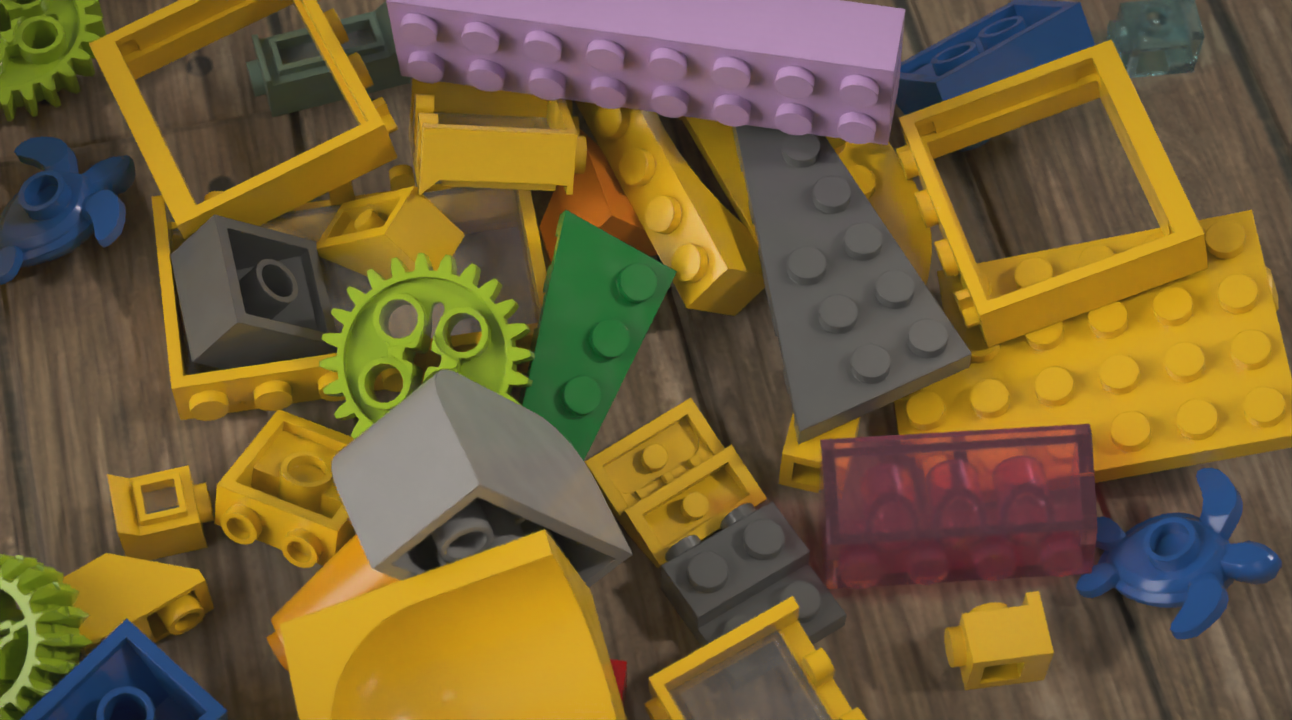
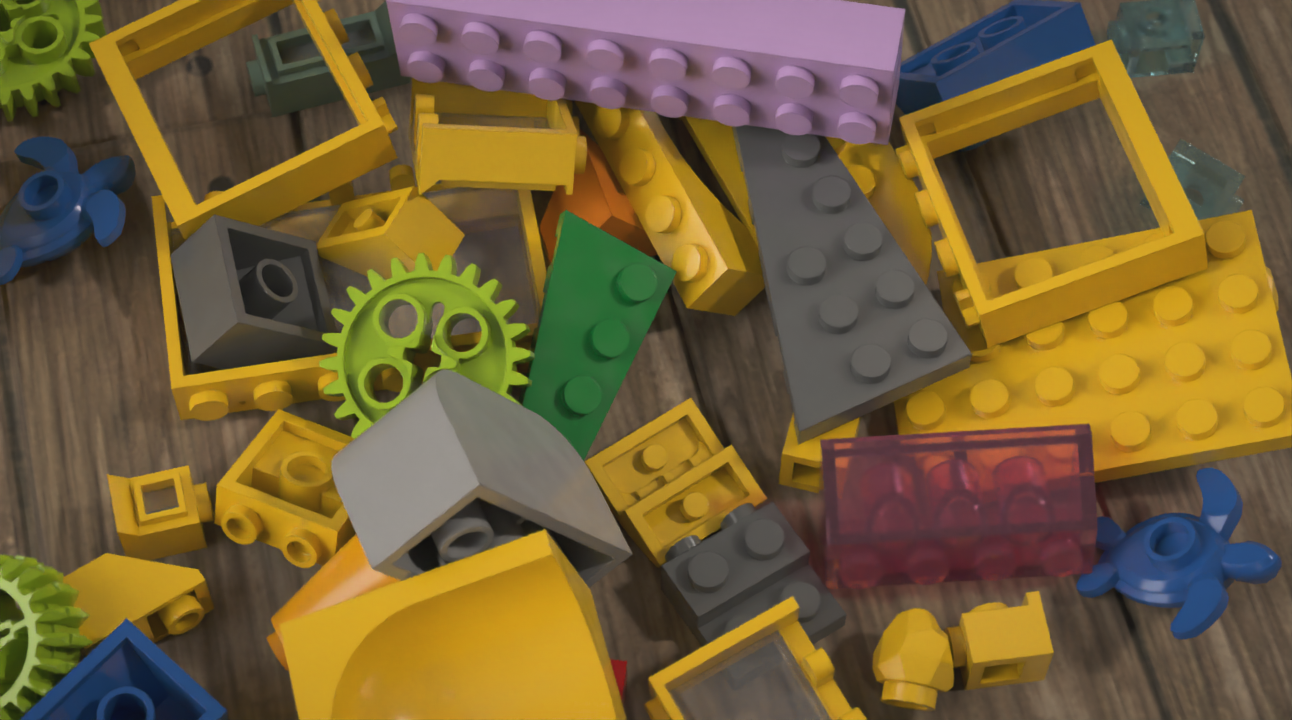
none -> yellow rock [873,608,954,711]
none -> clear light blue brick [1140,139,1245,220]

